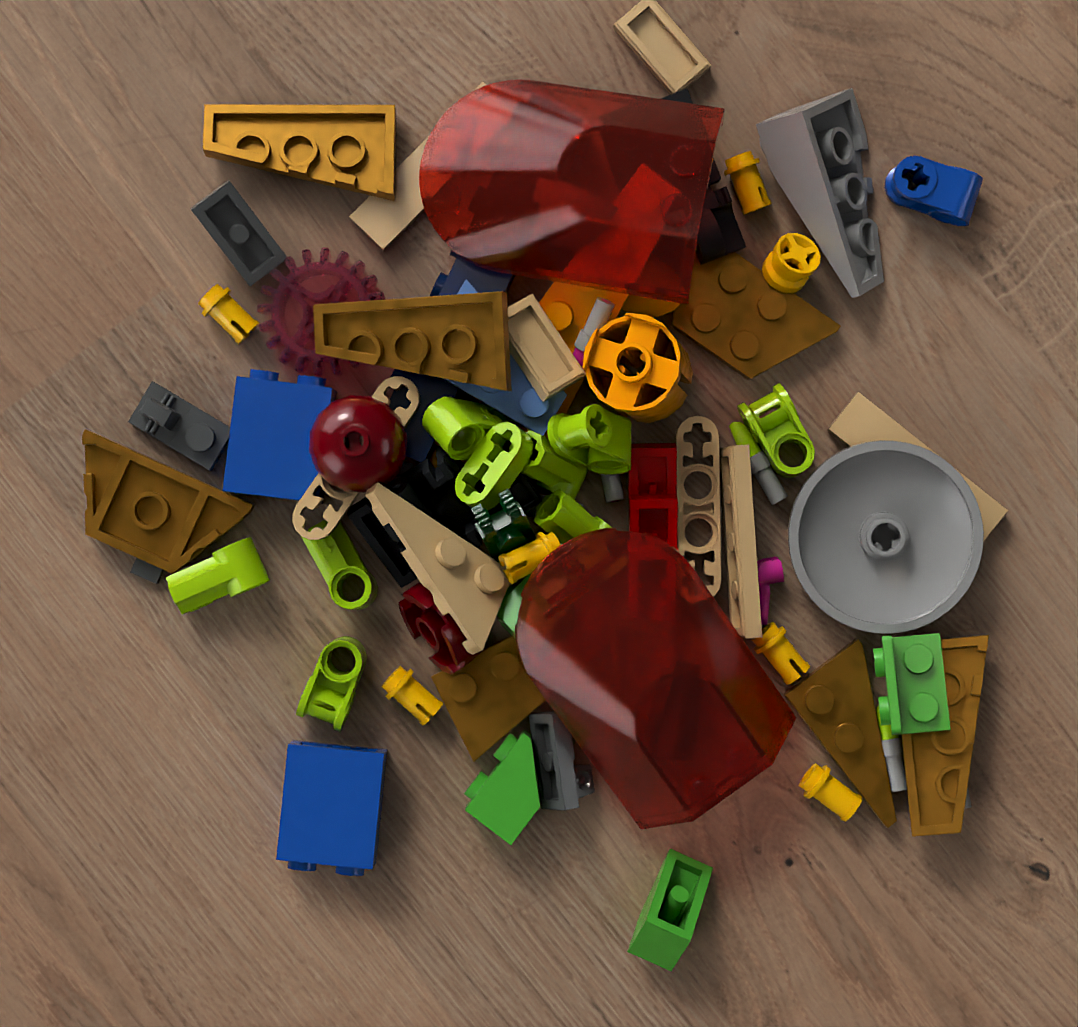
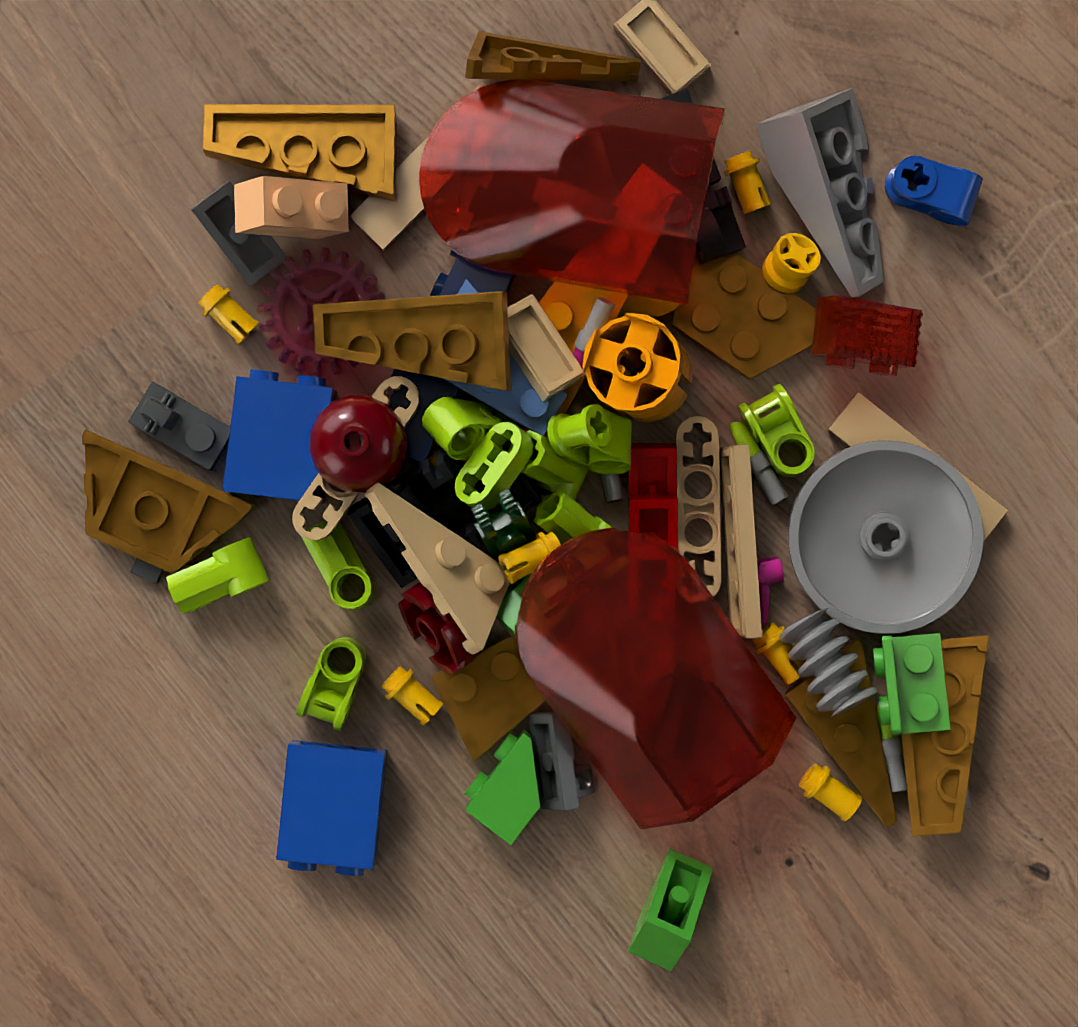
none -> light nougat brick [234,176,349,239]
none -> pearl gold wing [465,31,641,83]
none -> light grey piece [779,608,877,718]
none -> clear red brick [811,295,923,376]

